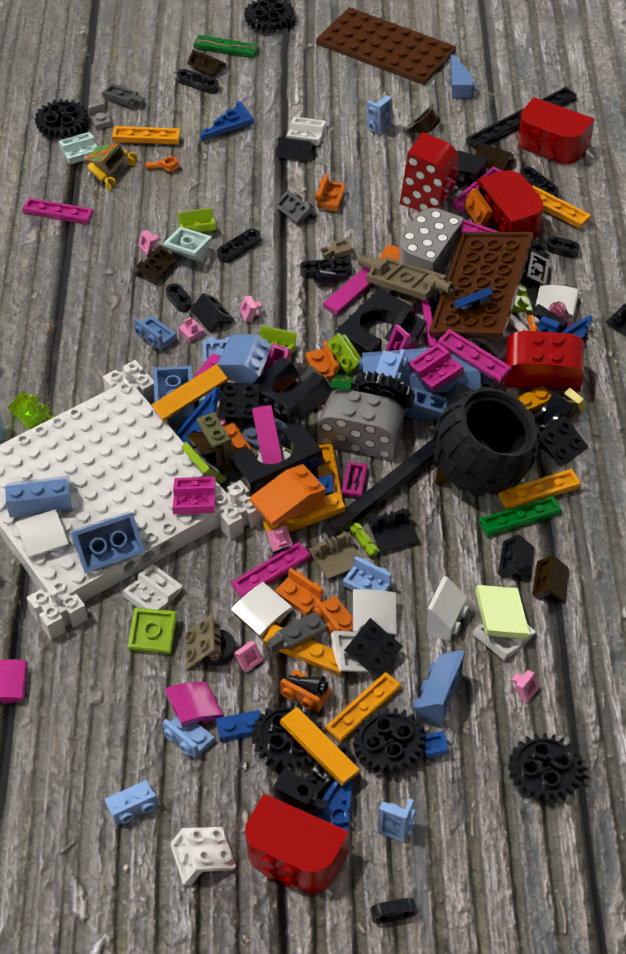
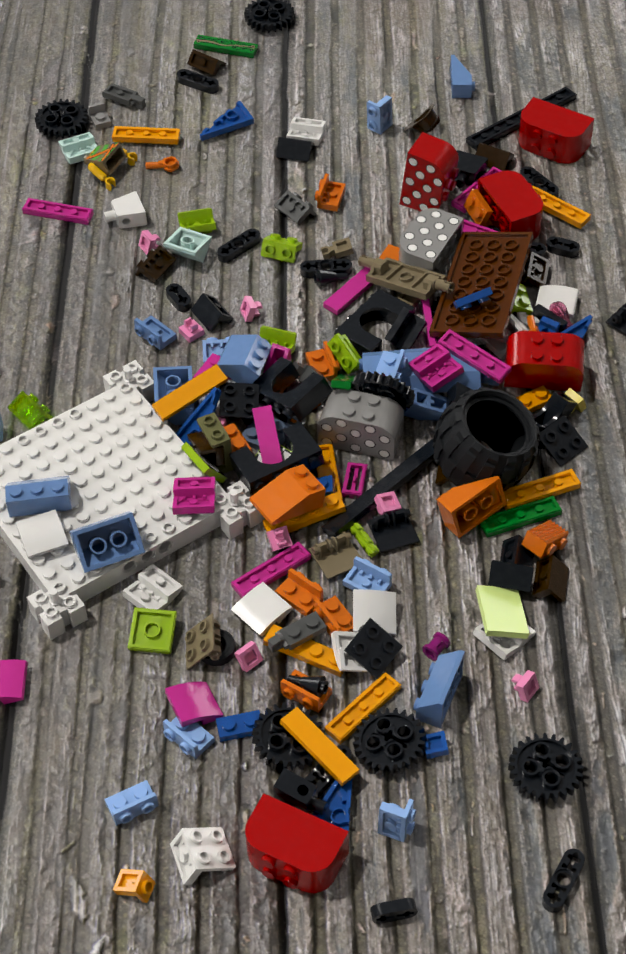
reddish brown plate [316,7,457,85] -> none
dark pink slope [386,324,417,351] -> none
white slope [426,576,469,641] -> none
none -> white torso [103,191,147,229]
none -> light orange bracket [113,869,155,903]
none -> lime bracket [261,233,303,263]
none -> bright pink tile [374,491,402,515]
none -> magenta bush [422,632,451,661]
none -> orange slope [436,476,507,538]
none -> black panel [488,560,534,592]
none -> orange brick [521,520,569,559]
none -> black beam [542,848,585,913]

